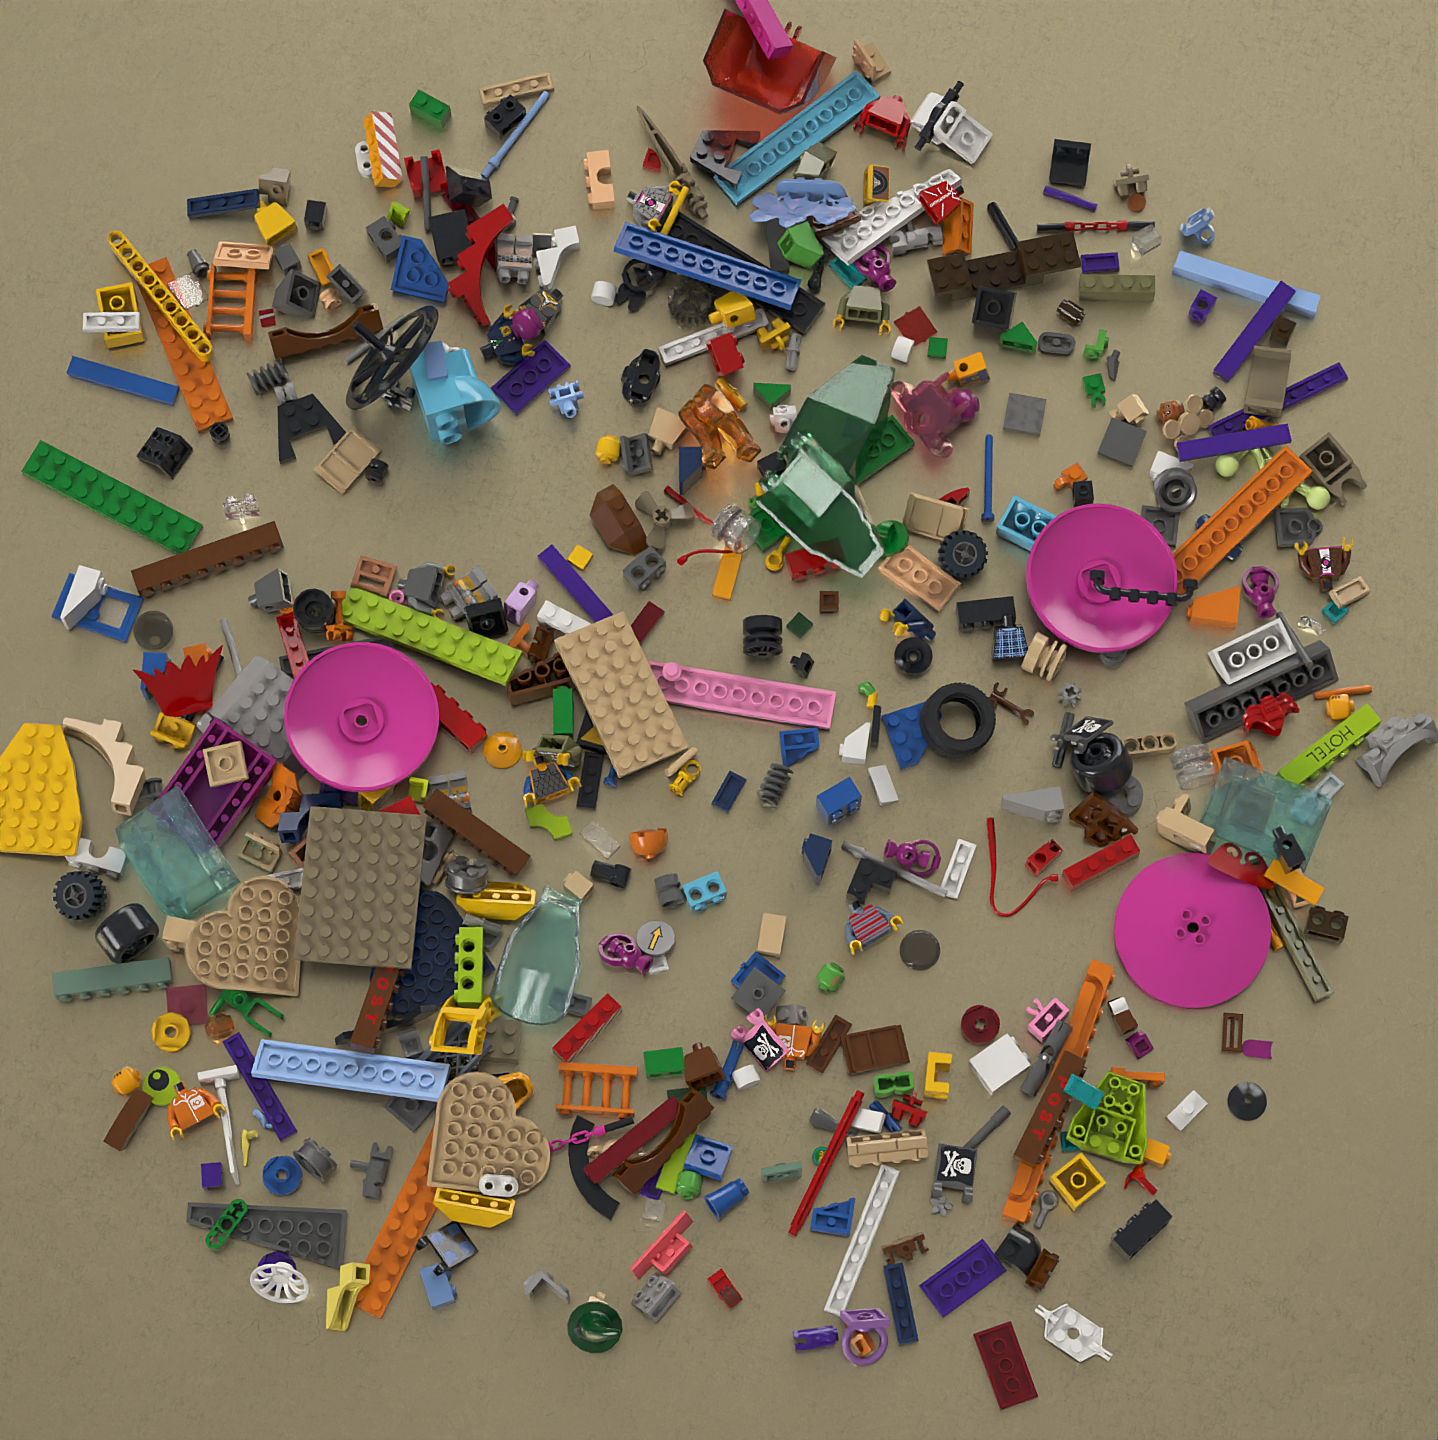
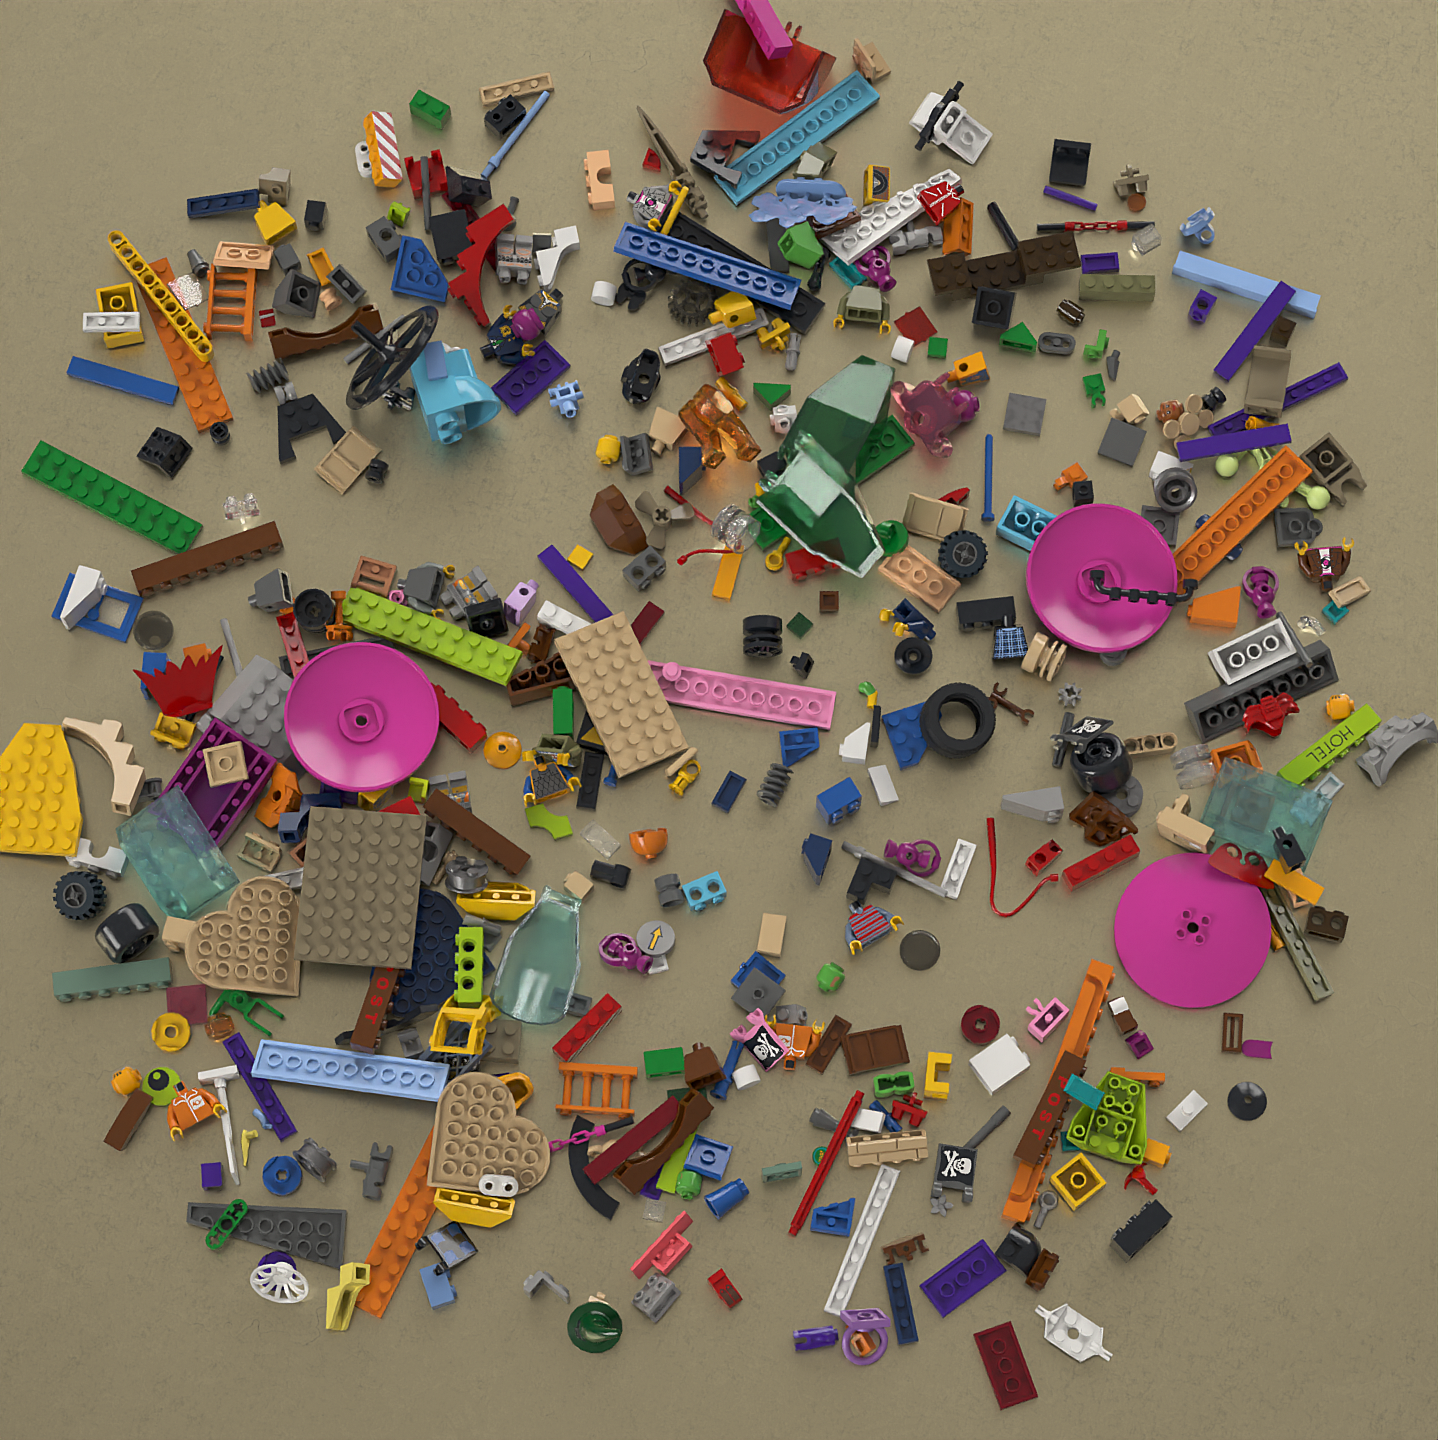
flat silver tile [383,1096,437,1133] -> none
red torso [853,95,911,151] -> none
dark grey piece [1020,1019,1073,1096] -> none
orange bar [1314,685,1372,700] -> none

